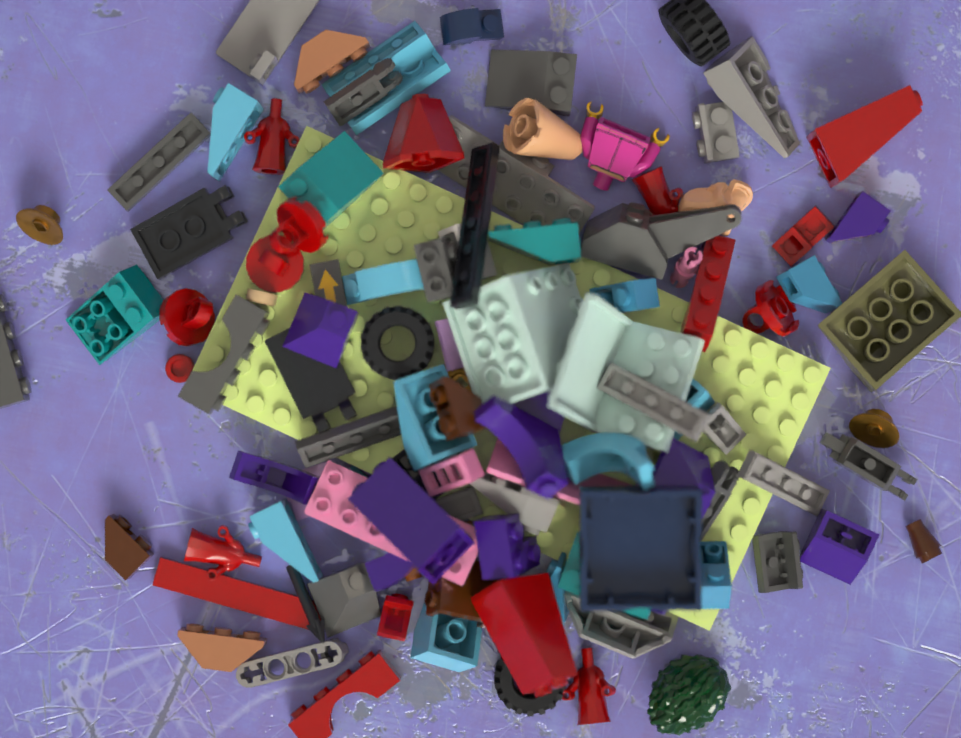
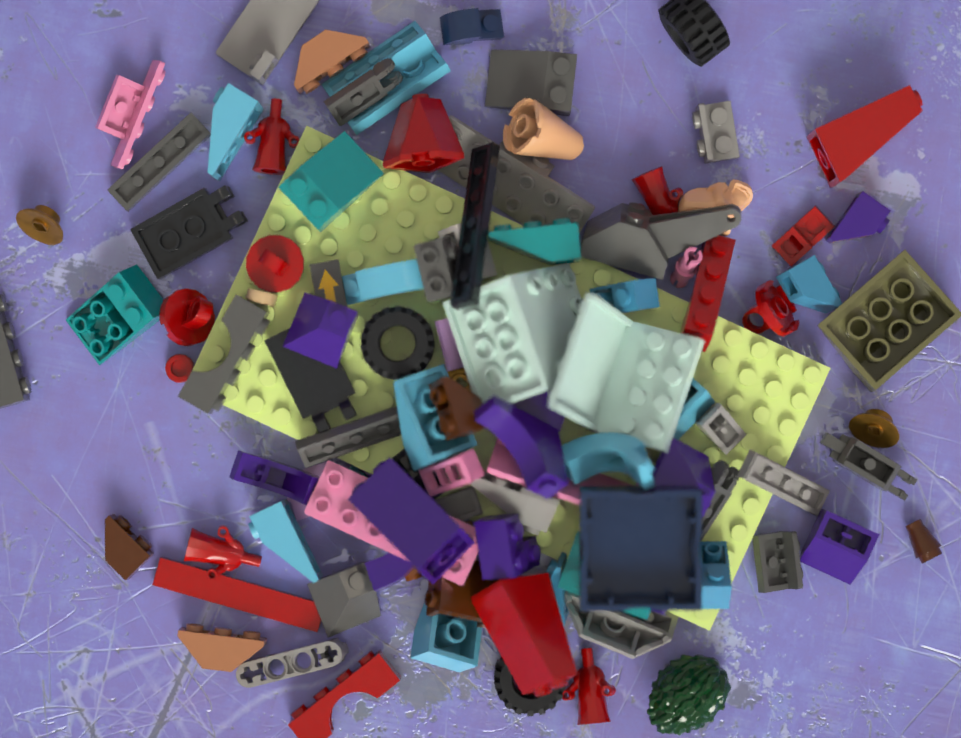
red tile [269,196,328,254] -> none
black piece [286,565,325,643] -> none
red bracket [377,594,414,642] -> none
dark pink torso [580,101,670,191] -> none
light grey tile [597,362,711,442] -> none
light grey wedge [703,36,800,158] -> none
none -> bright pink bracket [95,60,165,169]

